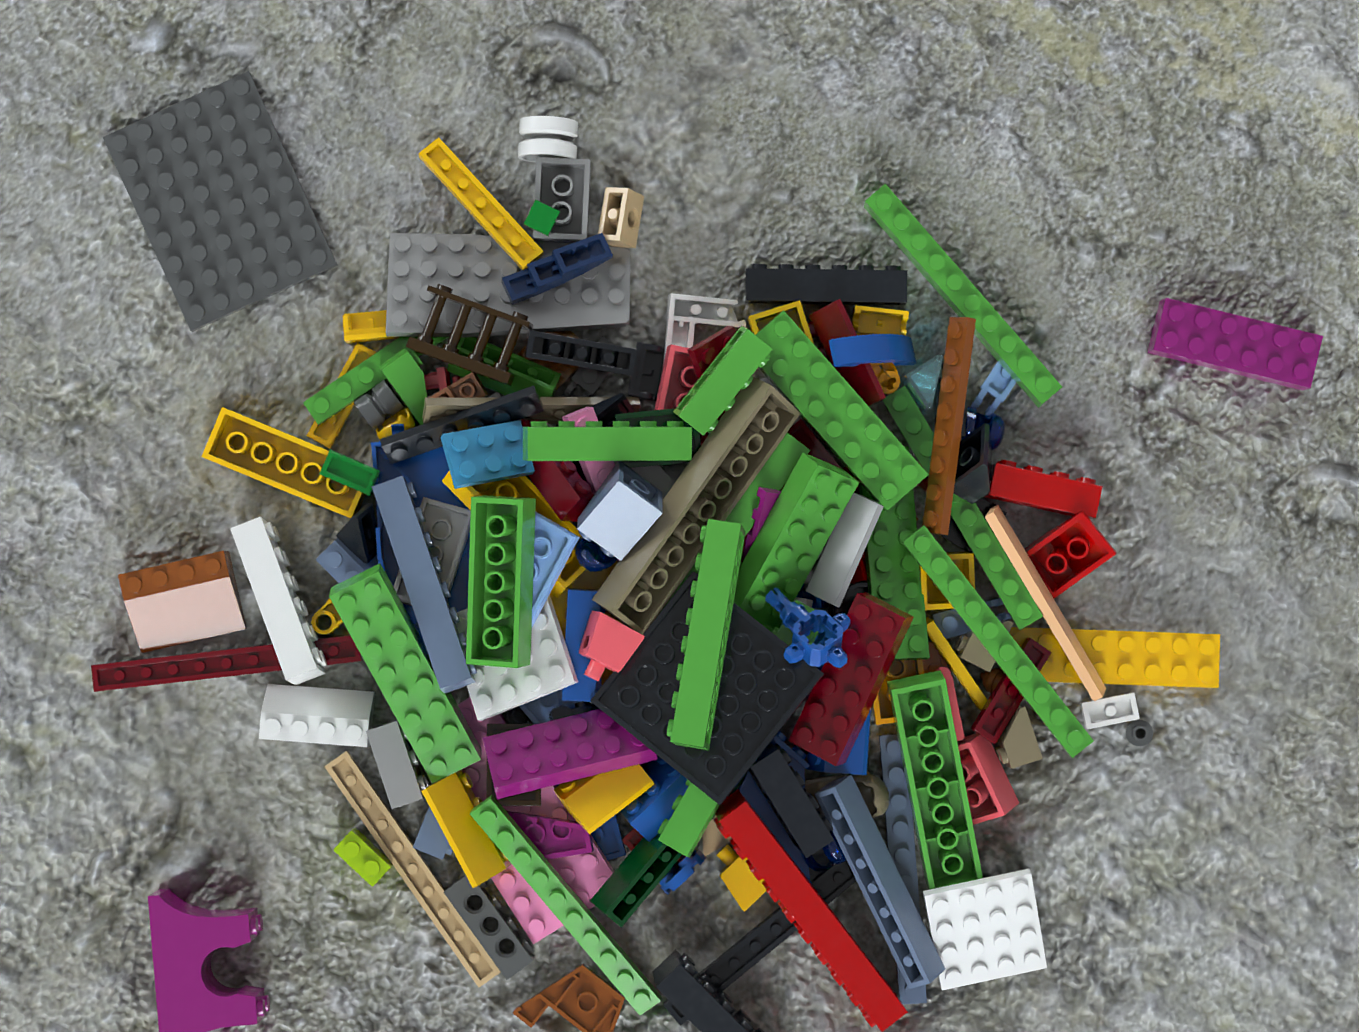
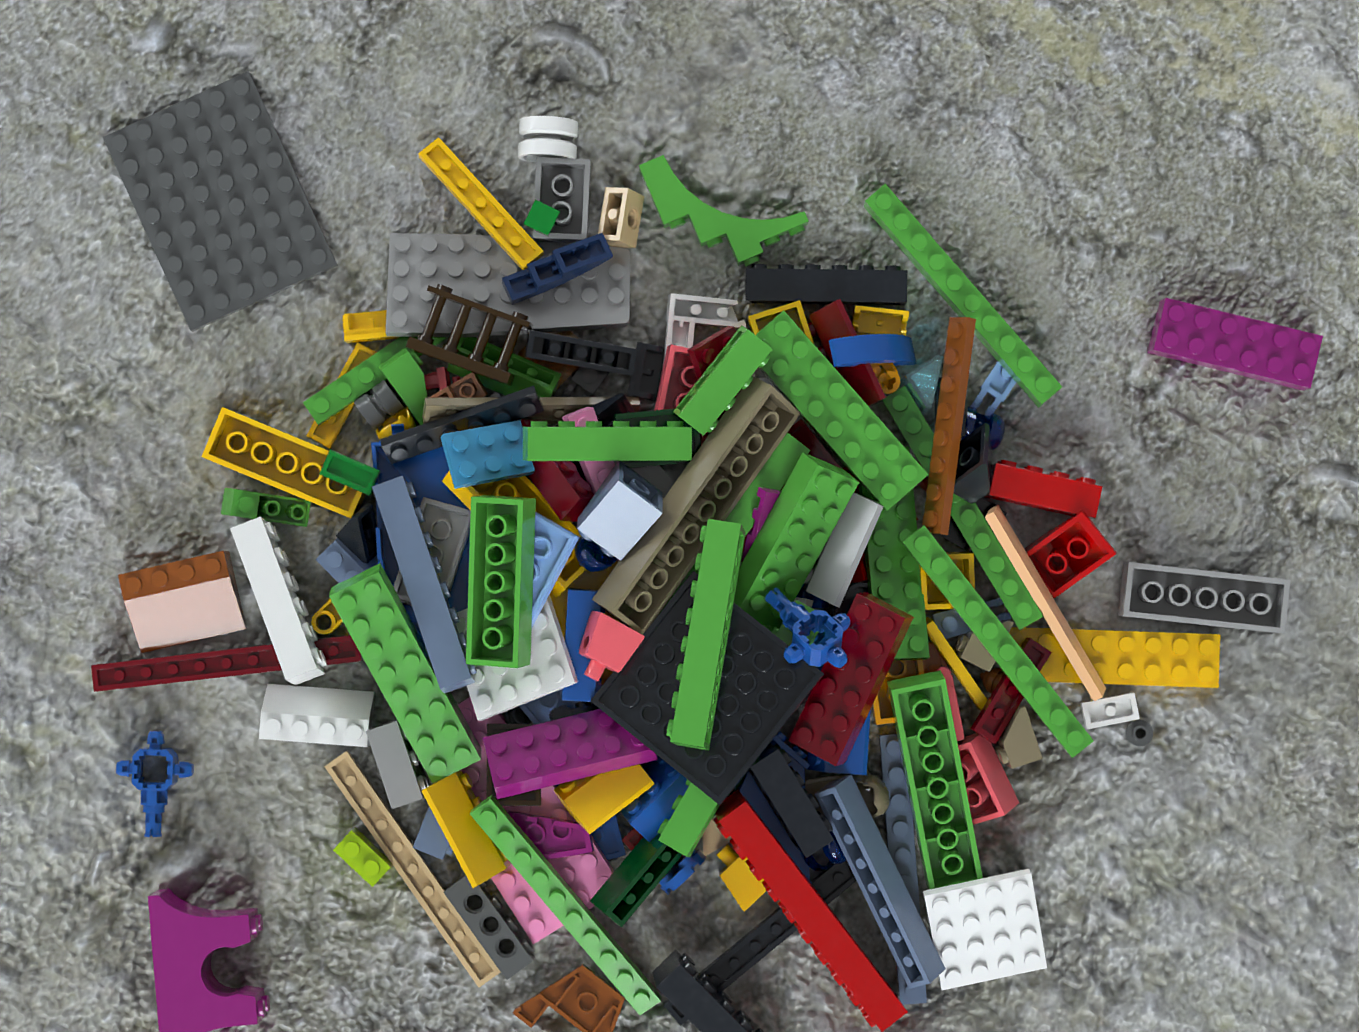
none -> blue piece [116,731,194,837]
none -> bright green slope [221,488,311,527]
none -> bright green arch [639,155,809,267]
none -> light grey brick [1118,562,1291,634]

